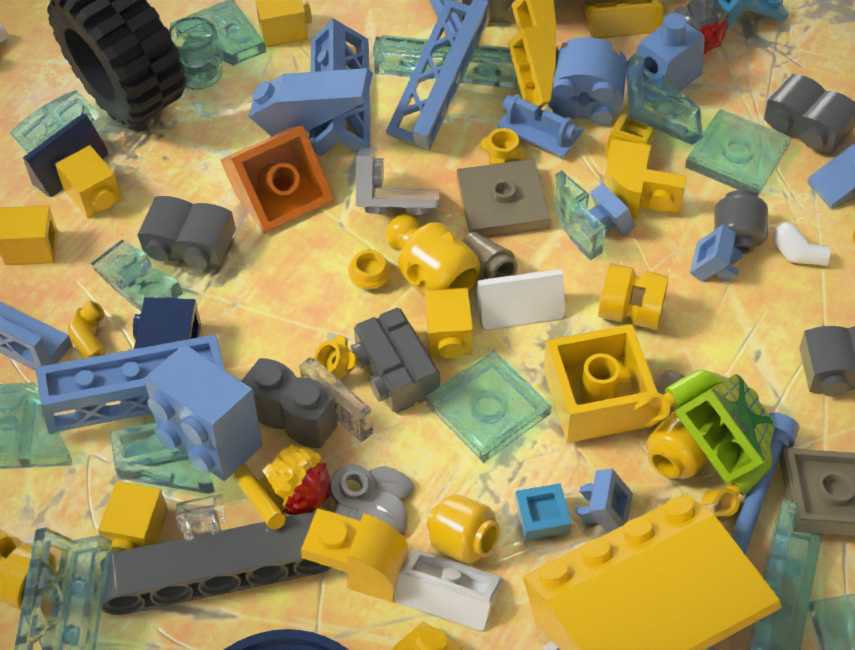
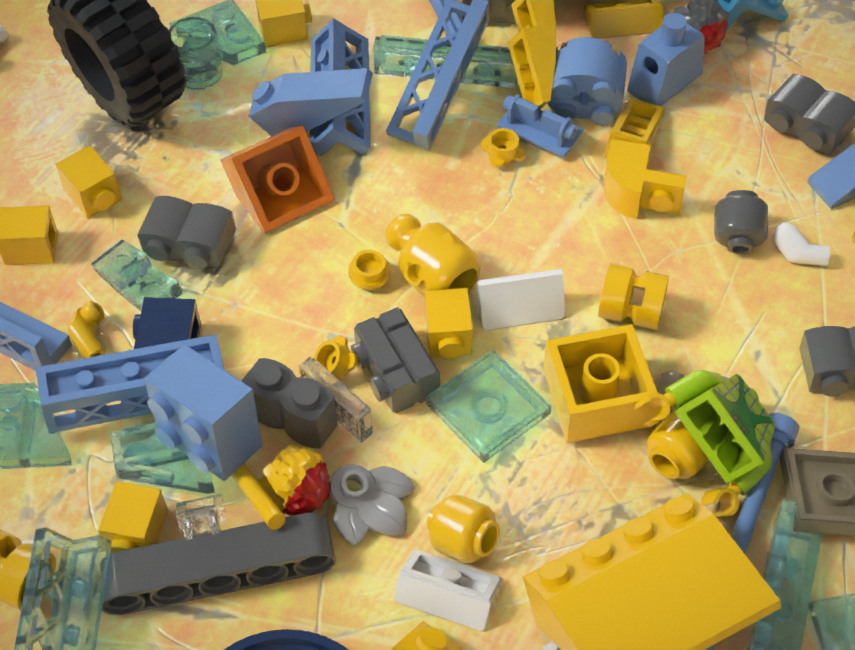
clear light blue slope [9,90,100,153] -> none
dark blue slope [23,113,108,197] -> none
yellow brick [301,508,408,603] -> none
light grey bracket [356,148,439,215] -> none
dark tan plate [457,159,551,237] -> none
dark tan cone [462,232,518,280] -> none
dark azure plate [515,483,572,541] -> none
clear light blue slope [553,170,606,261] -> none
tile [575,469,633,533] -> none
medium blue tile [583,182,635,239] -> none
clear light blue wing [626,53,703,145] -> none
clear light blue tile [685,109,792,196] -> none
medium blue tile [690,224,743,282] -> none

